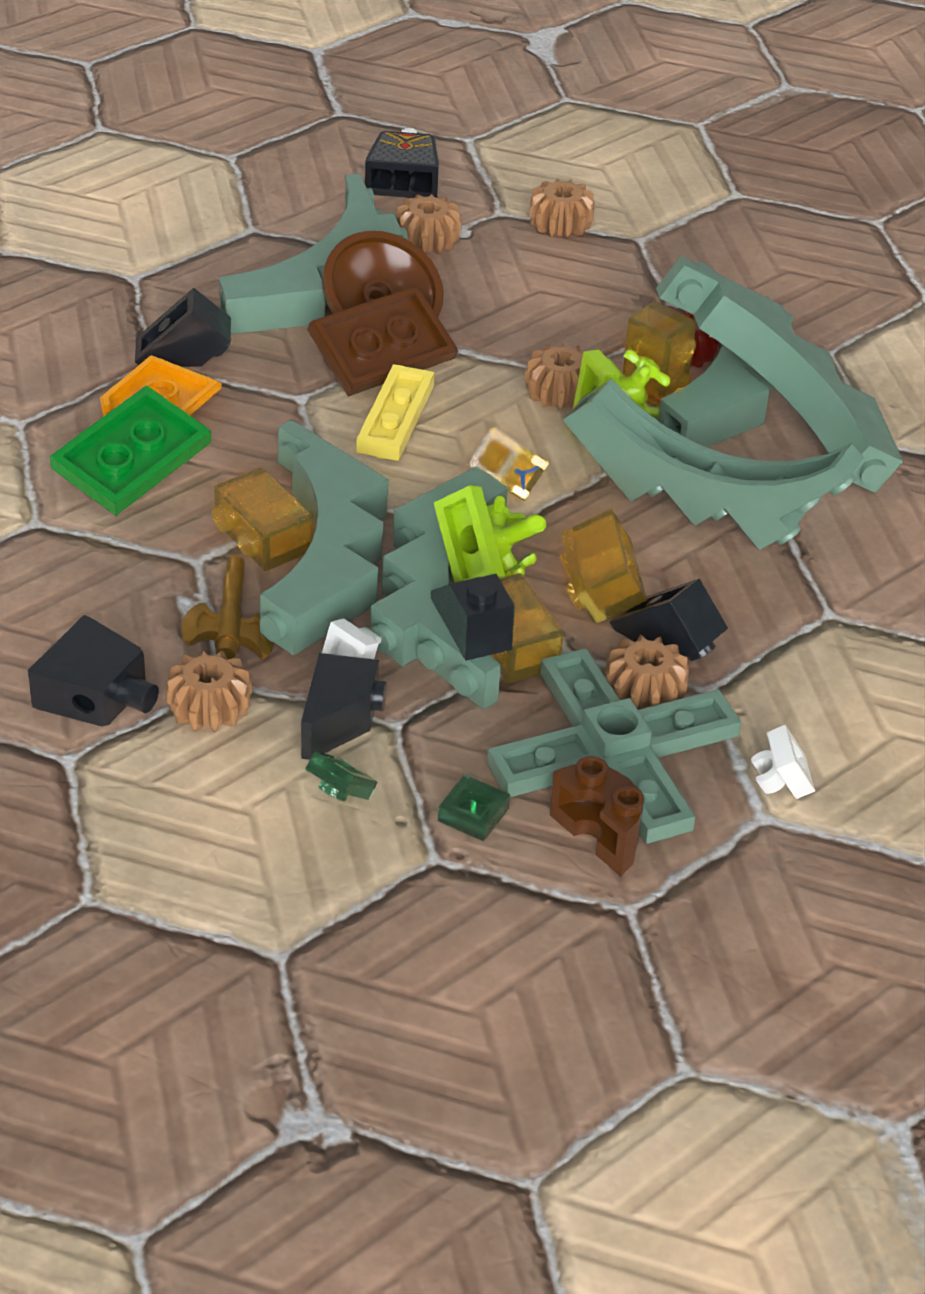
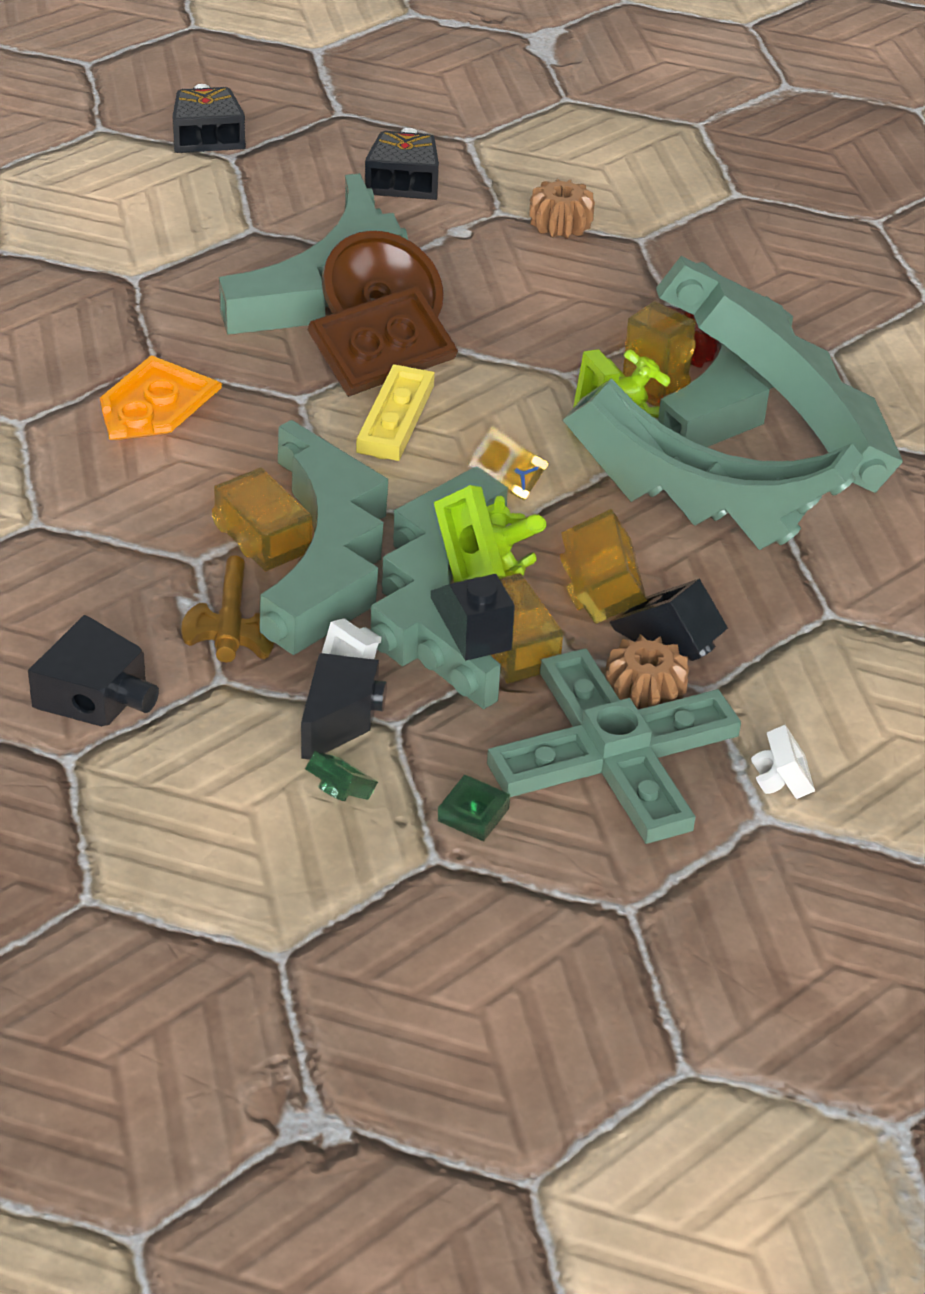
green plate [50,385,211,516] -> none
black slope [135,288,231,367] -> none
medium nougat gear [165,649,252,733] -> none
medium nougat gear [395,194,462,254] -> none
medium nougat gear [525,343,583,410] -> none
reddish brown cylinder [550,756,644,876] -> none
none -> black torso [172,84,246,153]

